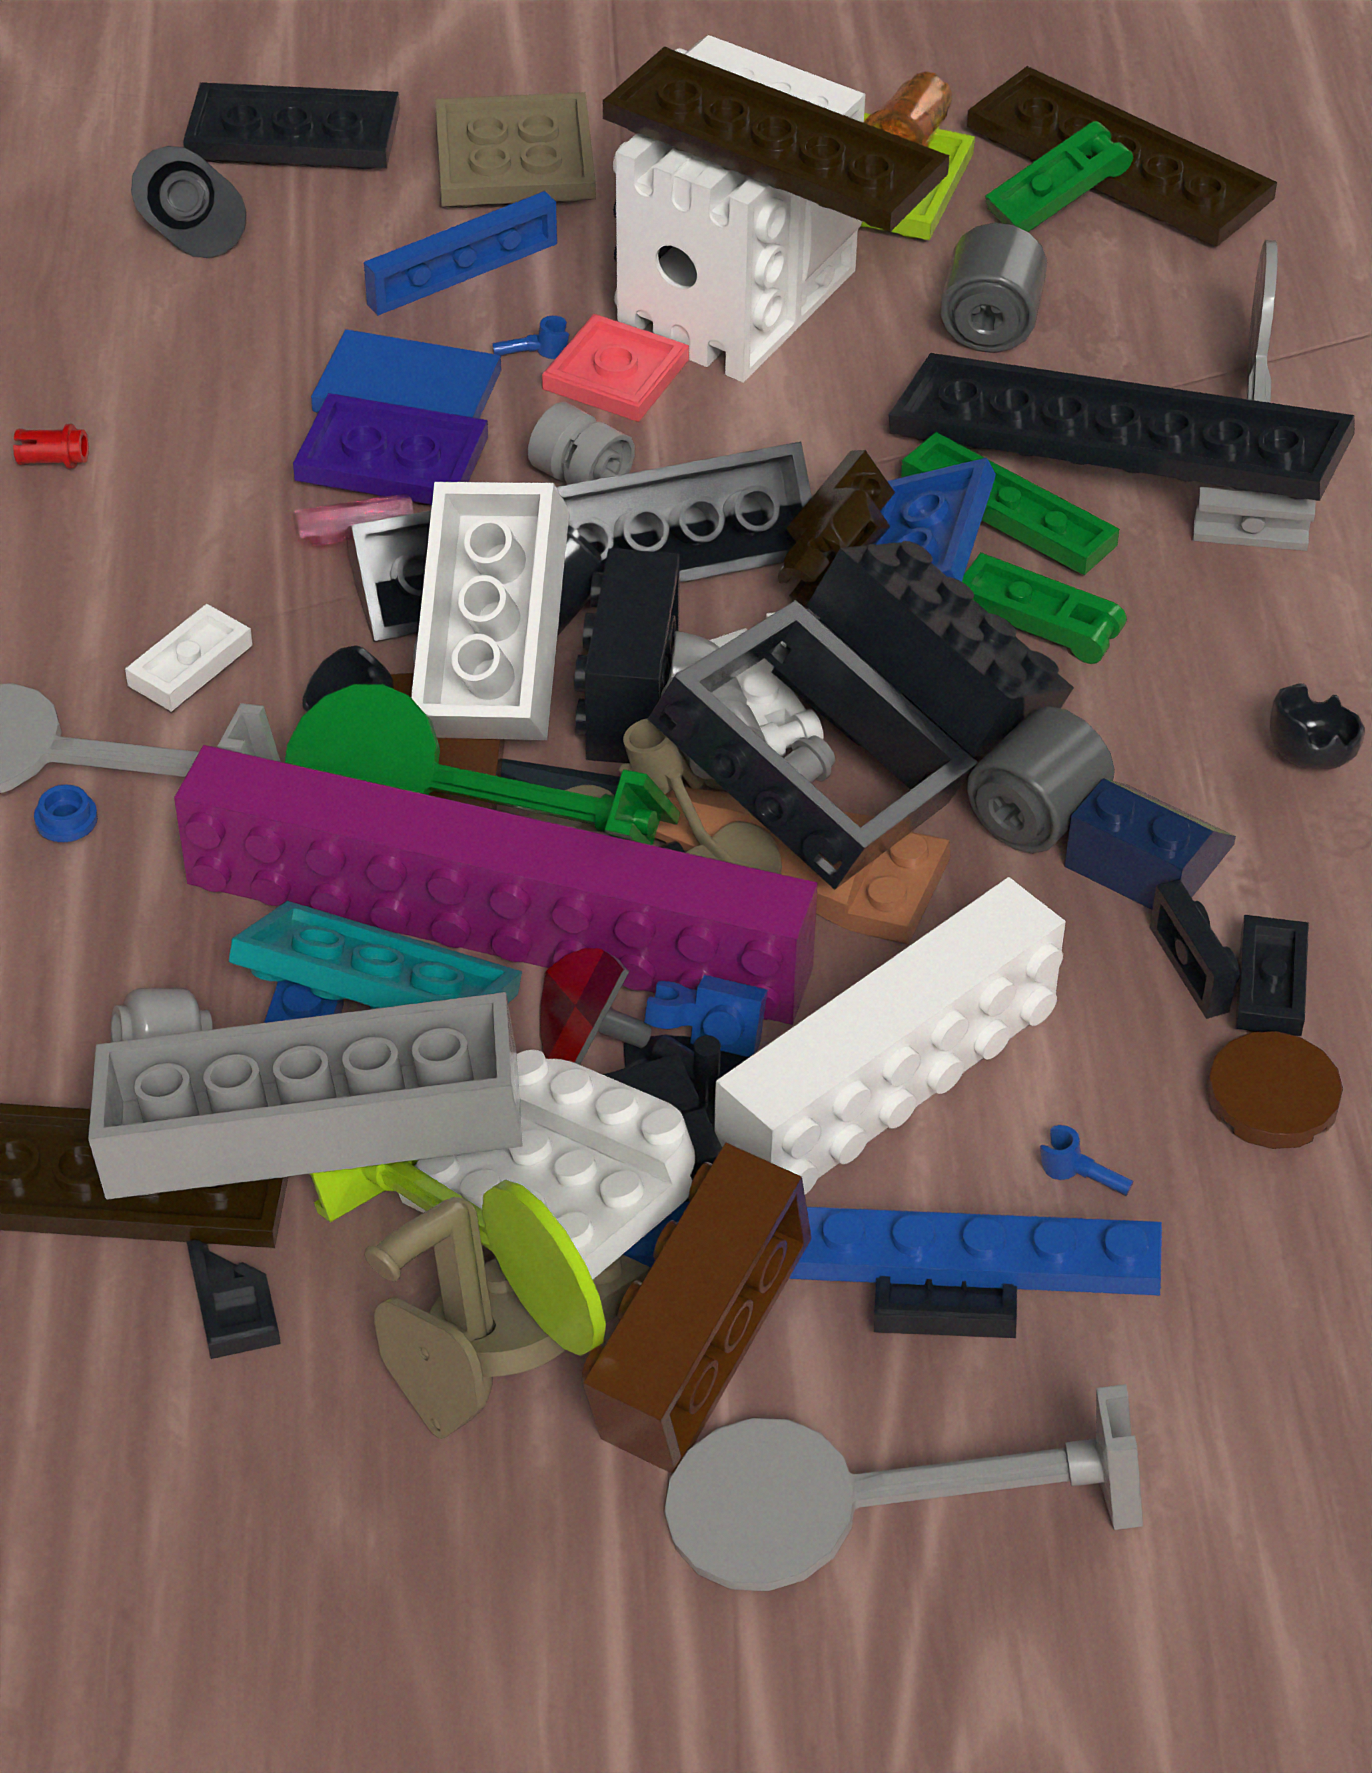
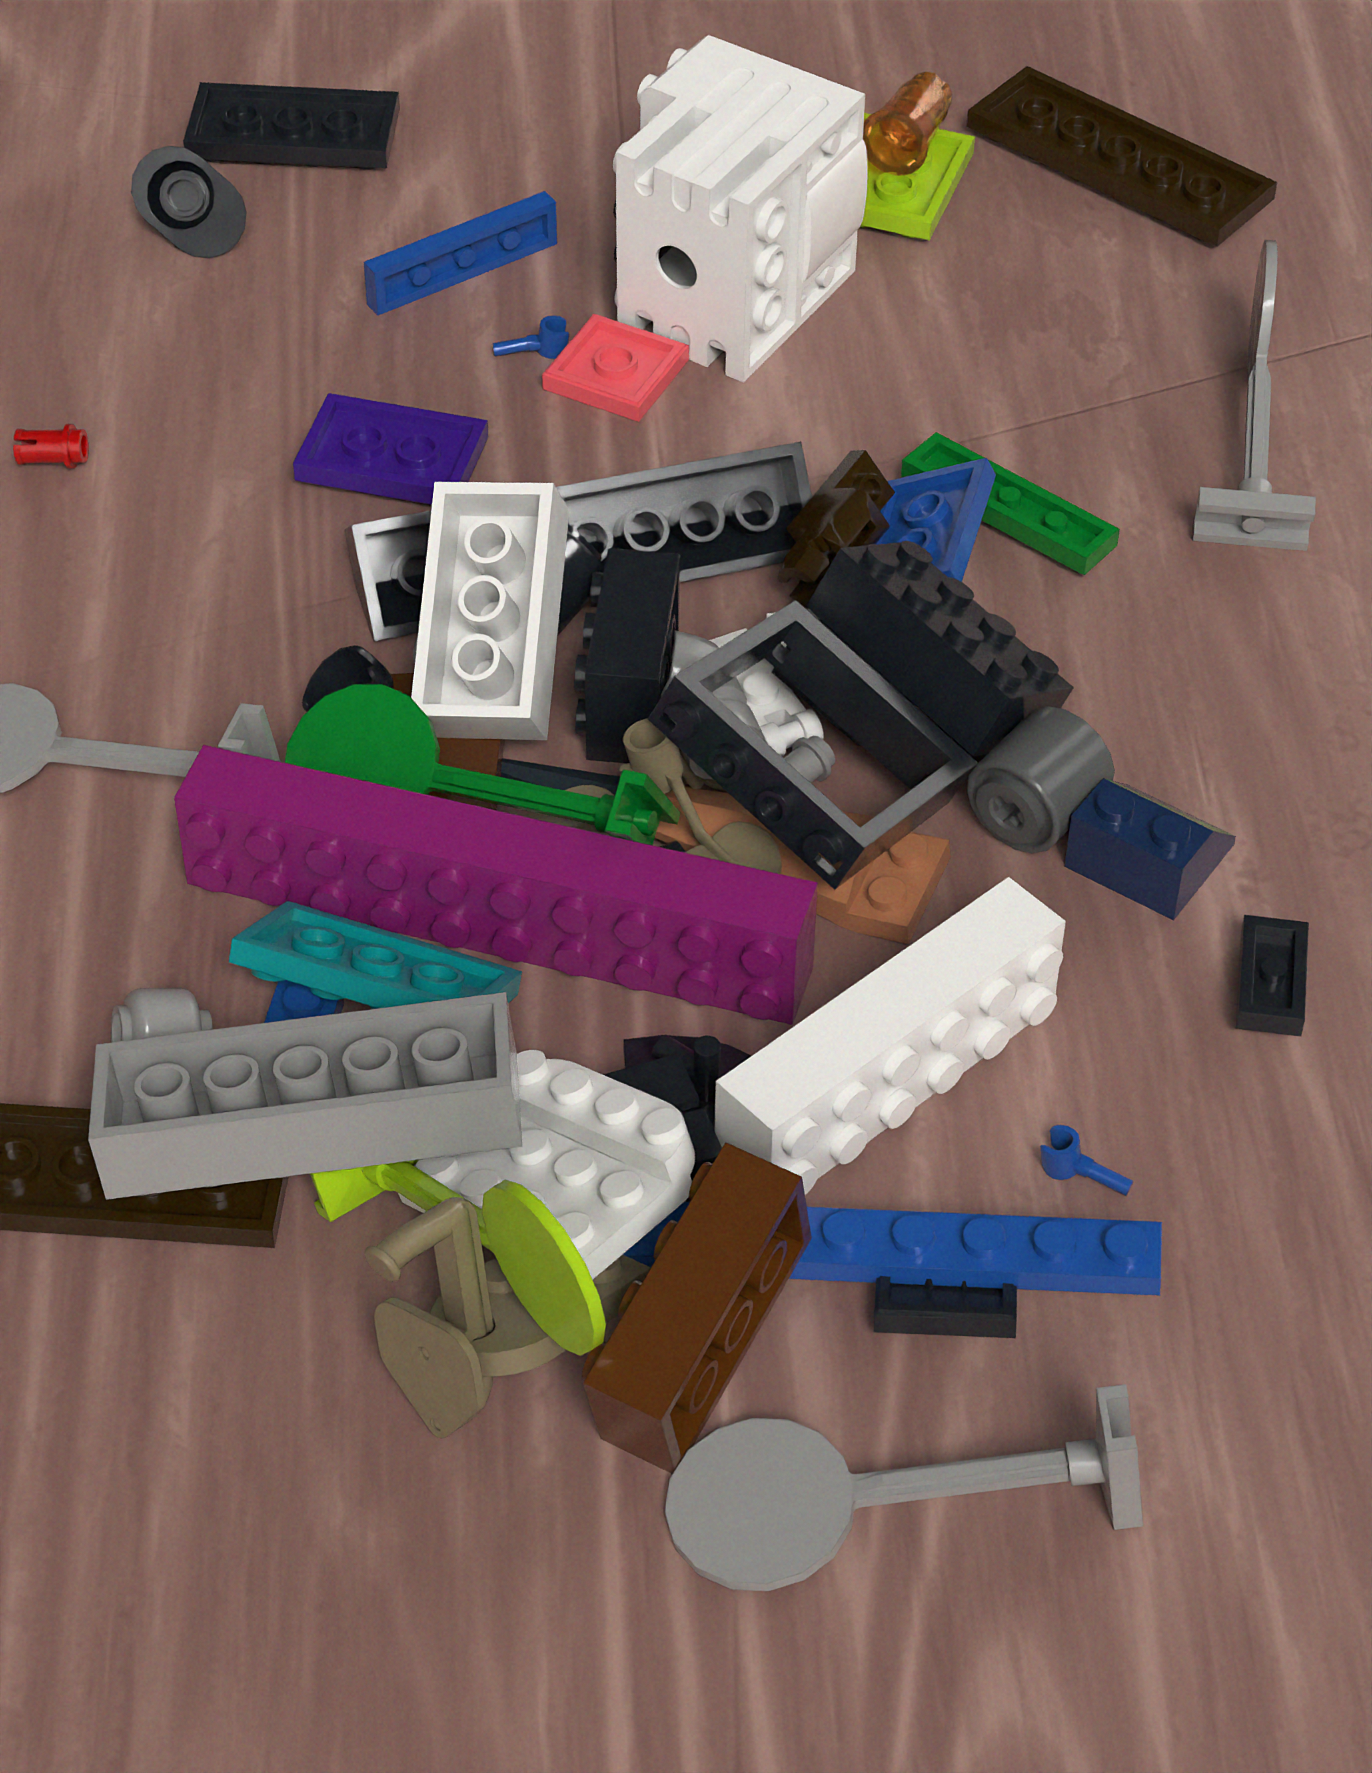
blue plate [34,785,98,842] -> none
white plate [125,604,253,712] -> none
black tile [187,1239,281,1359] -> none
clear pink plate [292,493,414,546] -> none
blue tile [311,329,501,419] -> none
dark tan plate [435,92,596,207] -> none
light grey wheel [528,401,635,485] -> none
shield [540,948,652,1065] -> none
dark brown plate [603,47,949,232] -> none
blue plate [644,975,768,1057] -> none
black plate [888,353,1355,501] -> none
dark grey piece [940,223,1047,353] -> none
green plate [962,553,1127,664] -> none
green plate [985,121,1133,232] -> none
black plate [1150,879,1240,1019] -> none
reddish brown tile [1207,1031,1343,1149] -> none
black hair [1270,683,1365,769] -> none

